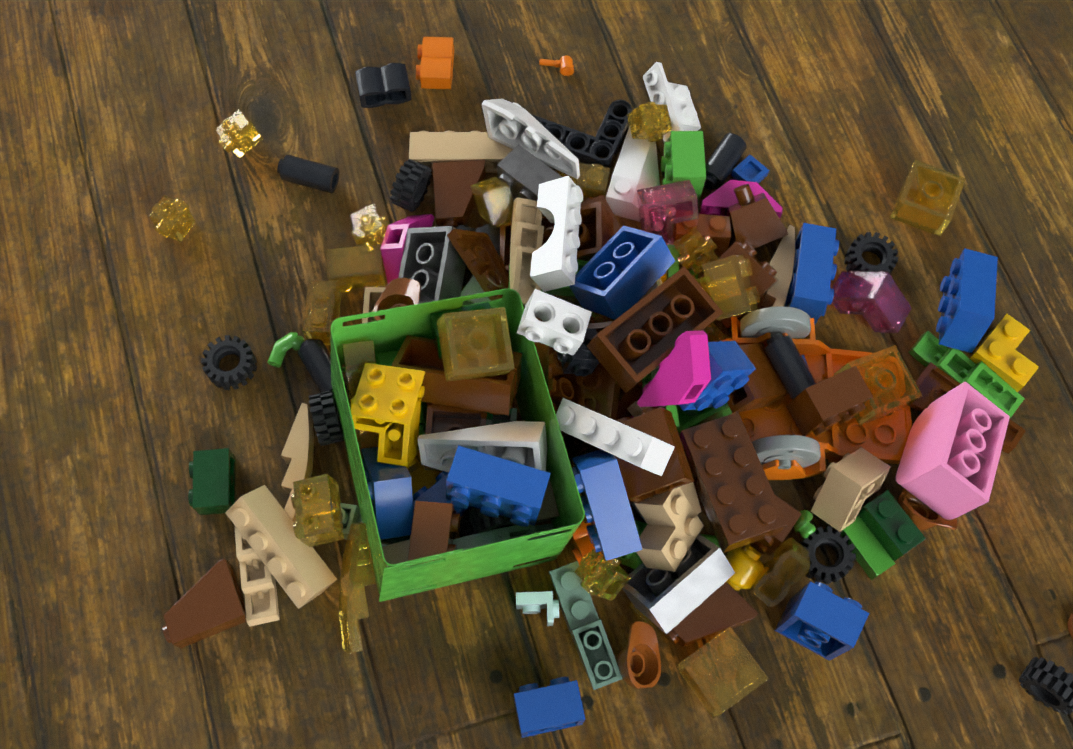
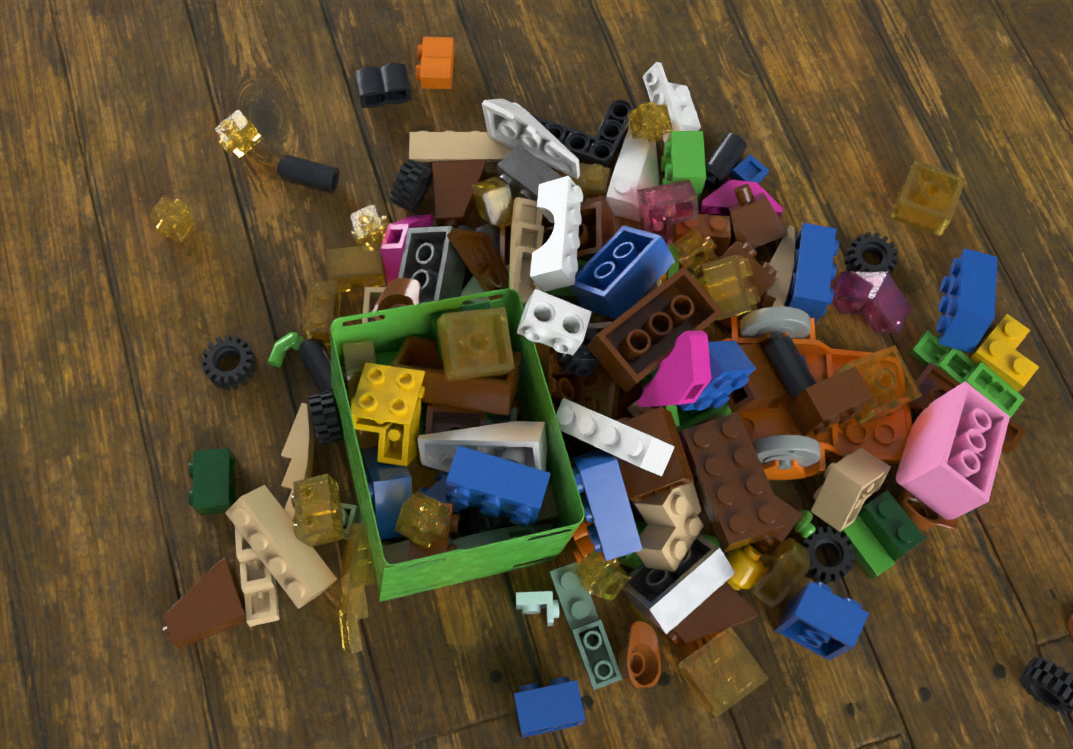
orange hand [539,55,574,76] -> none
none -> clear yellow brick [395,491,450,548]

